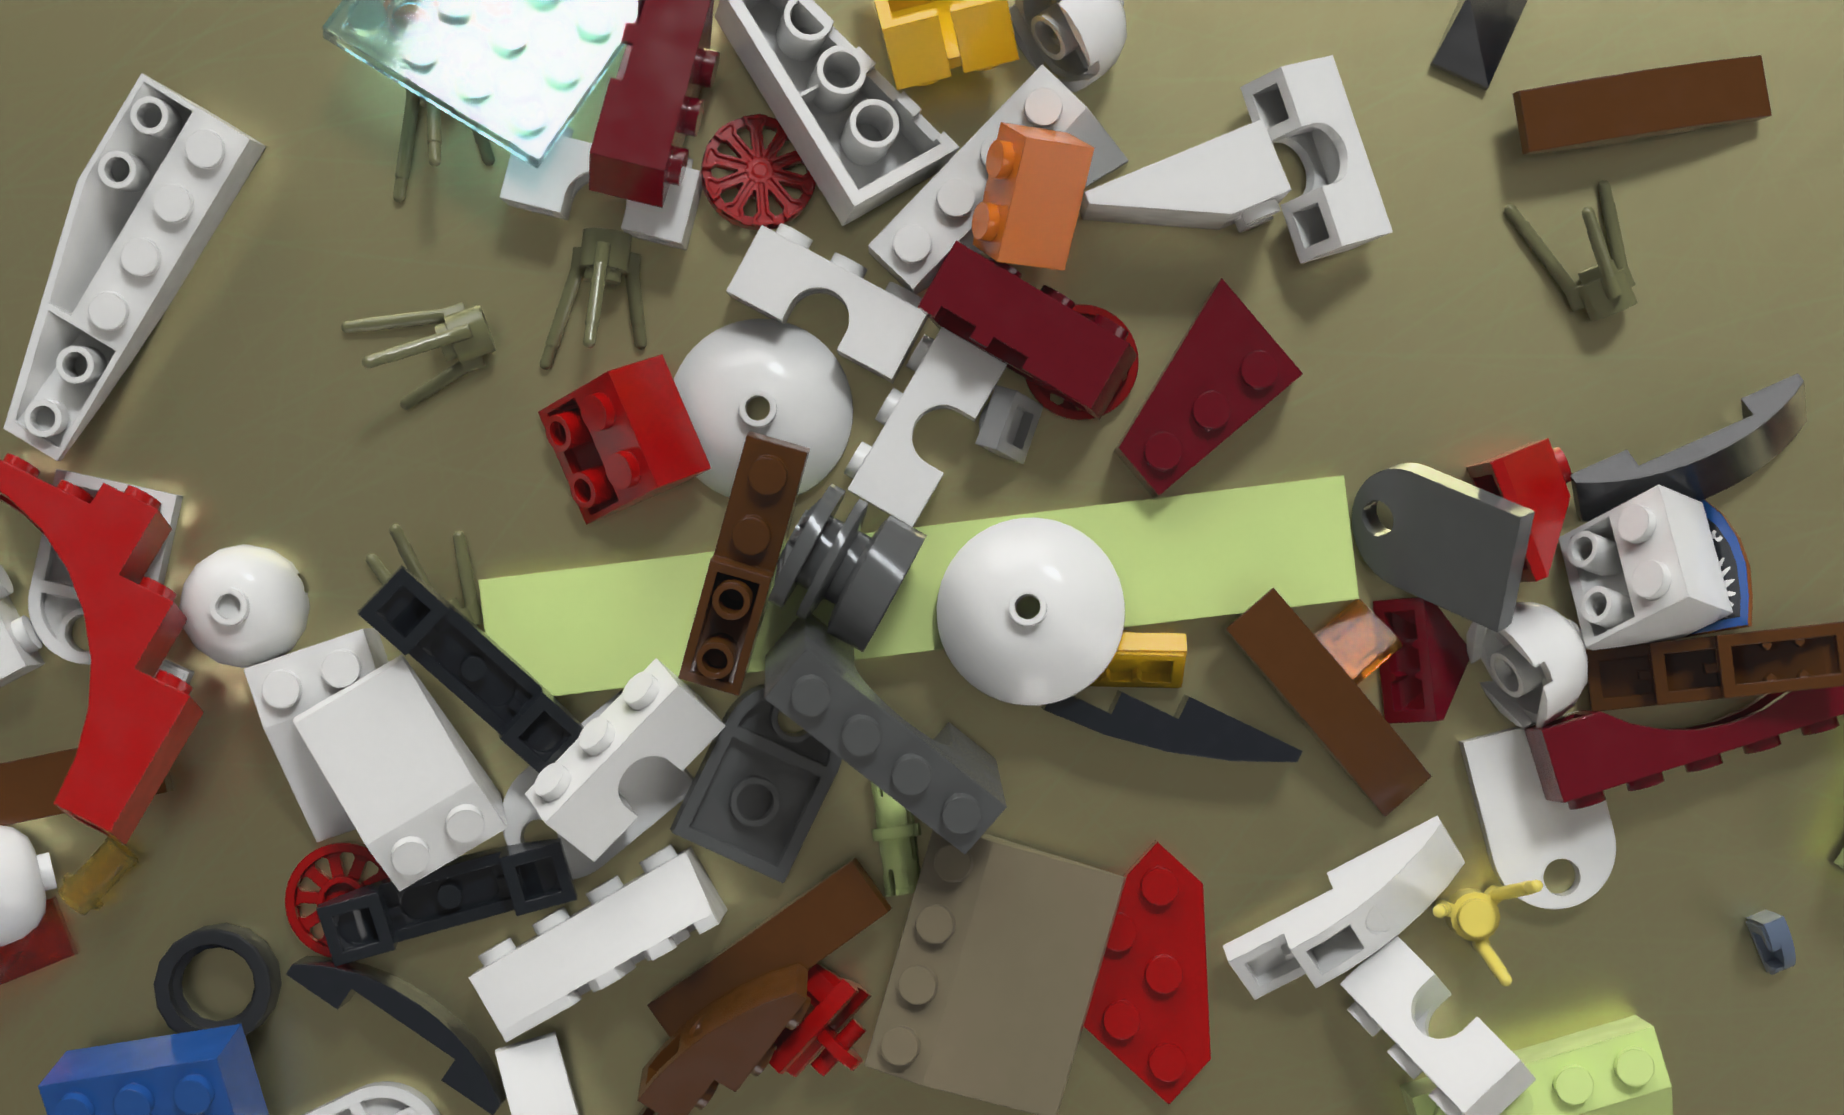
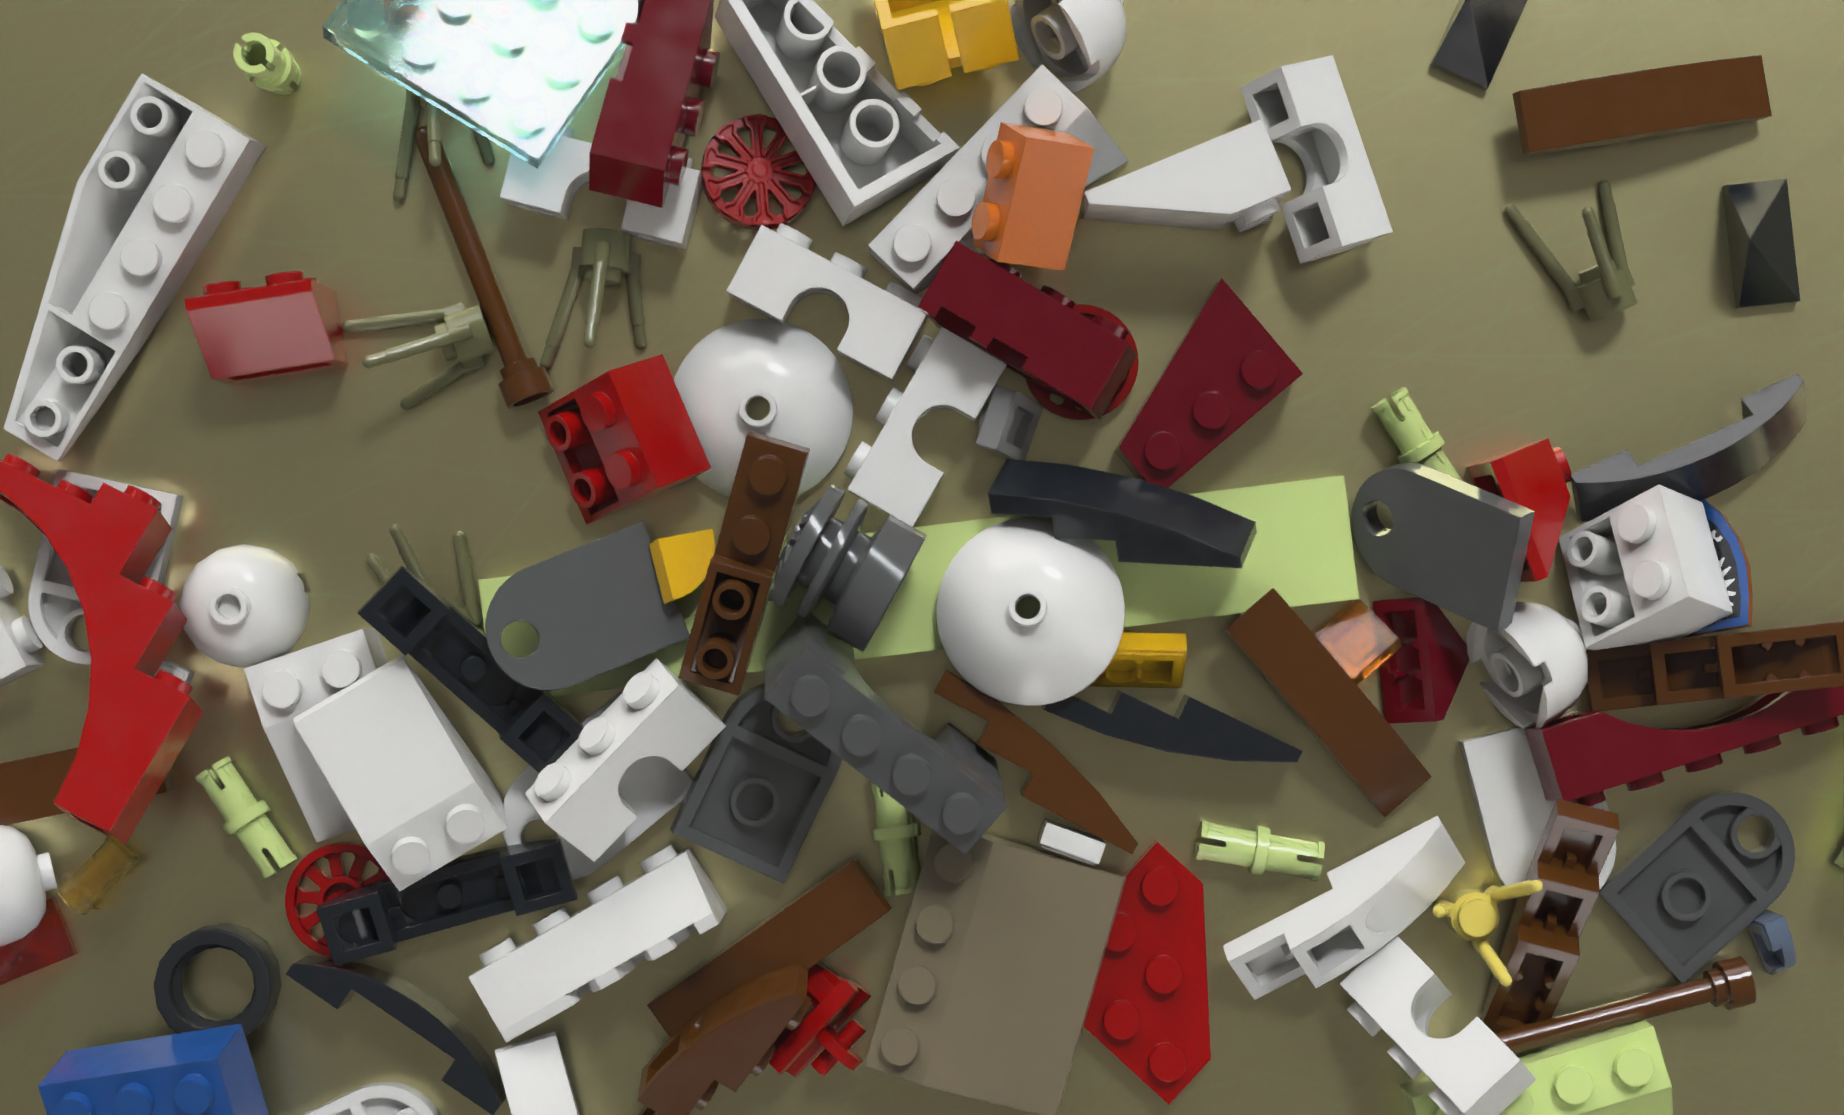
none -> slope [184,271,348,383]
none -> yellowish green pin [195,756,298,881]
none -> yellowish green pin [233,32,302,95]
none -> reddish brown piece [415,125,554,409]
none -> dark grey tile [485,521,690,691]
none -> yellow tile [649,529,715,604]
none -> reddish brown slope [934,669,1138,855]
none -> black slope [988,459,1257,568]
none -> white tile [1037,818,1106,866]
none -> yellowish green pin [1195,820,1325,882]
none -> yellowish green pin [1371,387,1463,481]
none -> reddish brown slope [1480,798,1620,1033]
none -> reddish brown piece [1494,955,1756,1054]
none -> dark grey tile [1599,791,1795,984]
none -> black slope [1722,178,1800,309]

